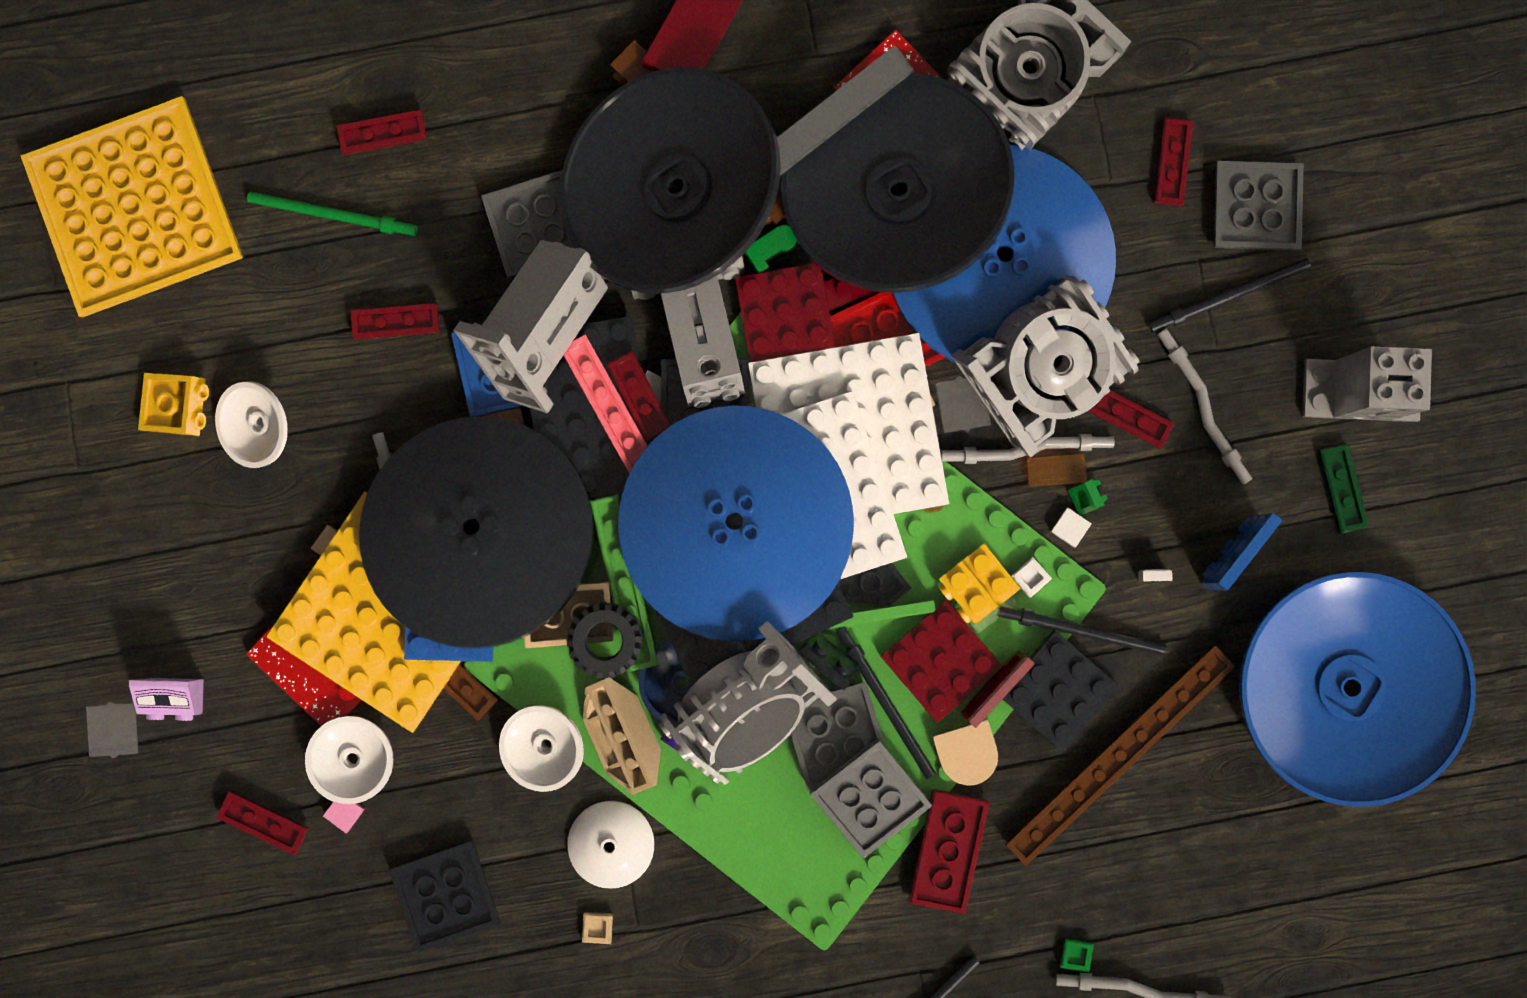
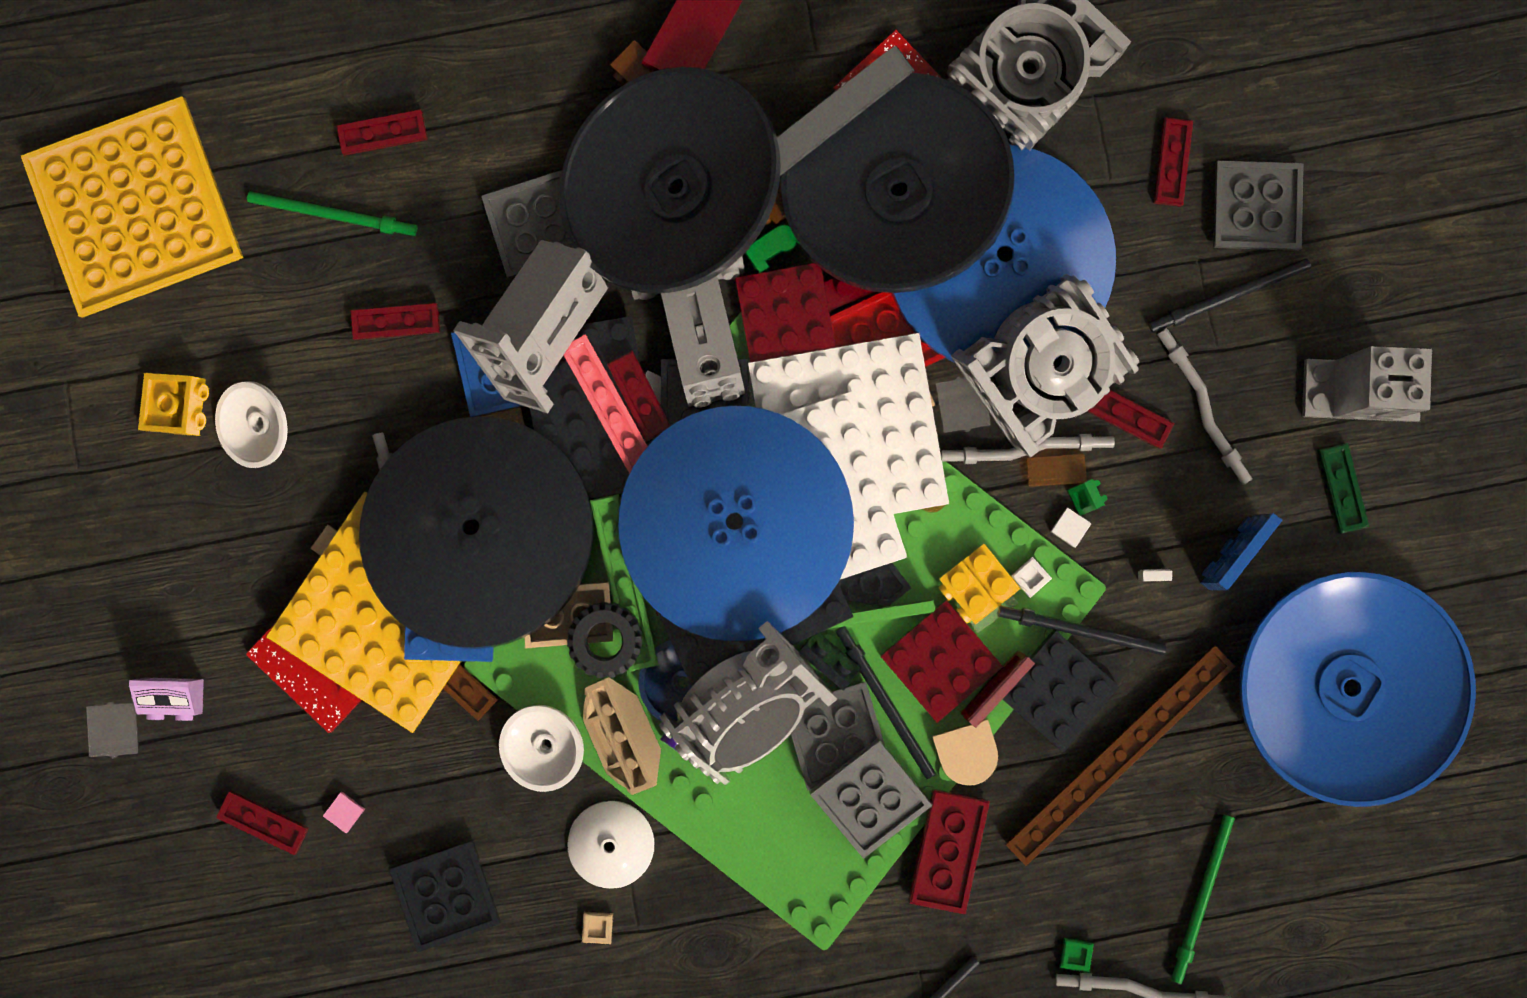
white dish [305,716,393,804] -> none
none -> green bar [1171,814,1235,984]

